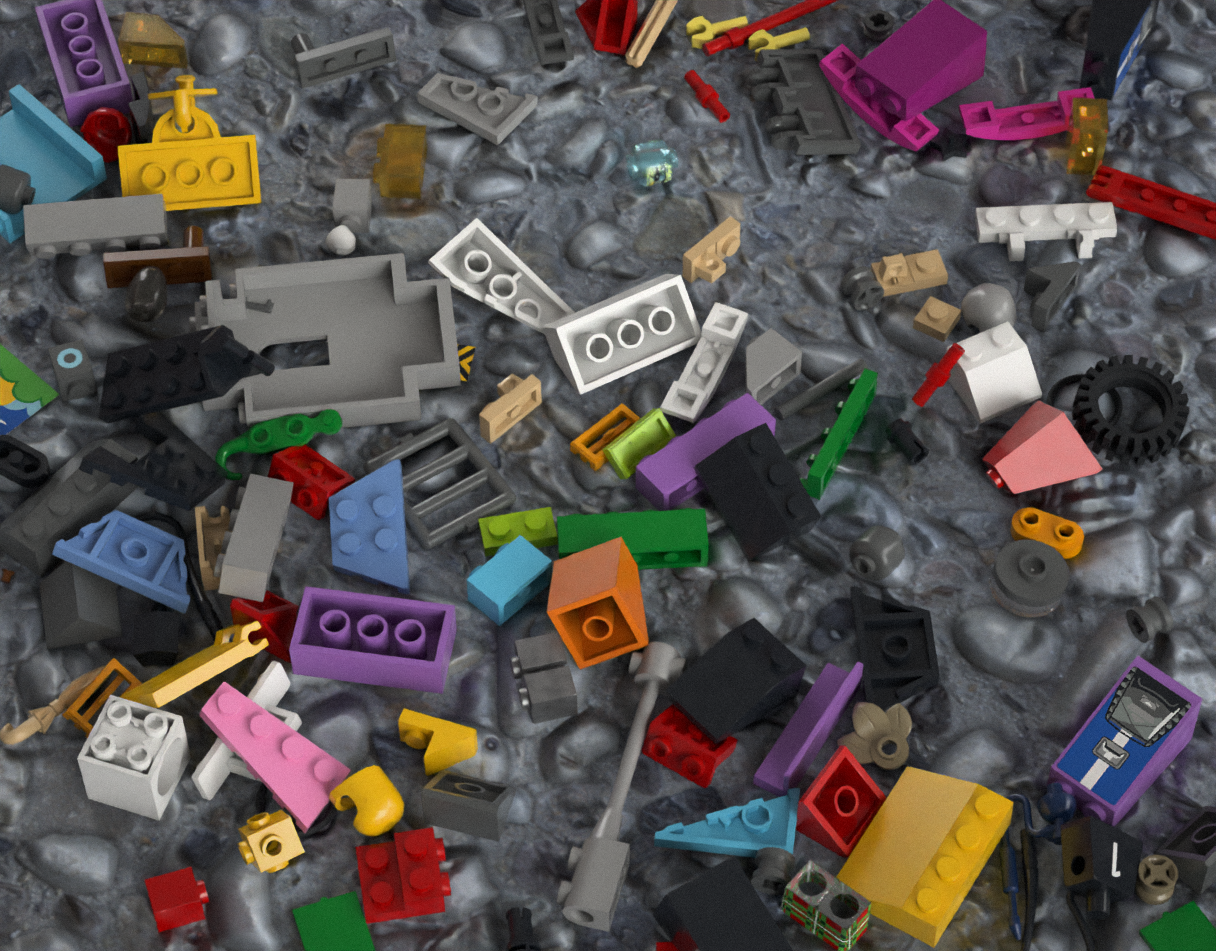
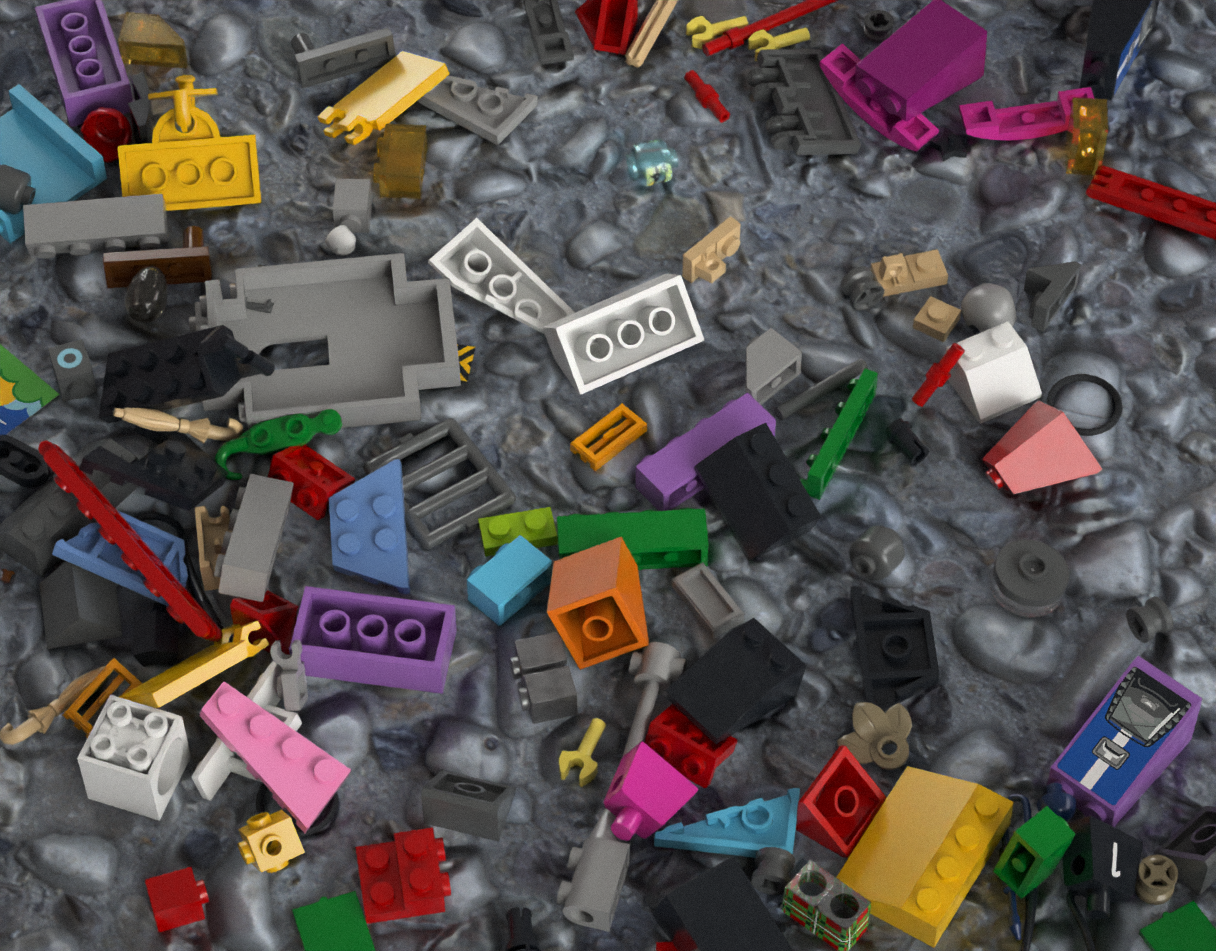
yellow helmet [329,765,405,837] -> none
yellow slope [398,708,478,776] -> none
tan hinge [479,374,542,444] -> none
lime plate [602,408,677,479] -> none
white slope [660,302,748,423] -> none
medium lavender panel [753,661,863,797] -> none
white hinge [975,202,1117,261] -> none
light orange plate [1010,507,1084,559] -> none
black tyre [1072,355,1189,466] -> none
none -> red hinge [38,440,223,642]
none -> tan piece [113,408,243,444]
none -> light grey plate [270,639,308,711]
none -> yellow tile [317,51,449,145]
none -> light yellow bar [559,718,606,787]
none -> dark pink torso [603,741,698,841]
none -> light grey tile [671,562,745,638]
none -> green brick [993,806,1076,899]

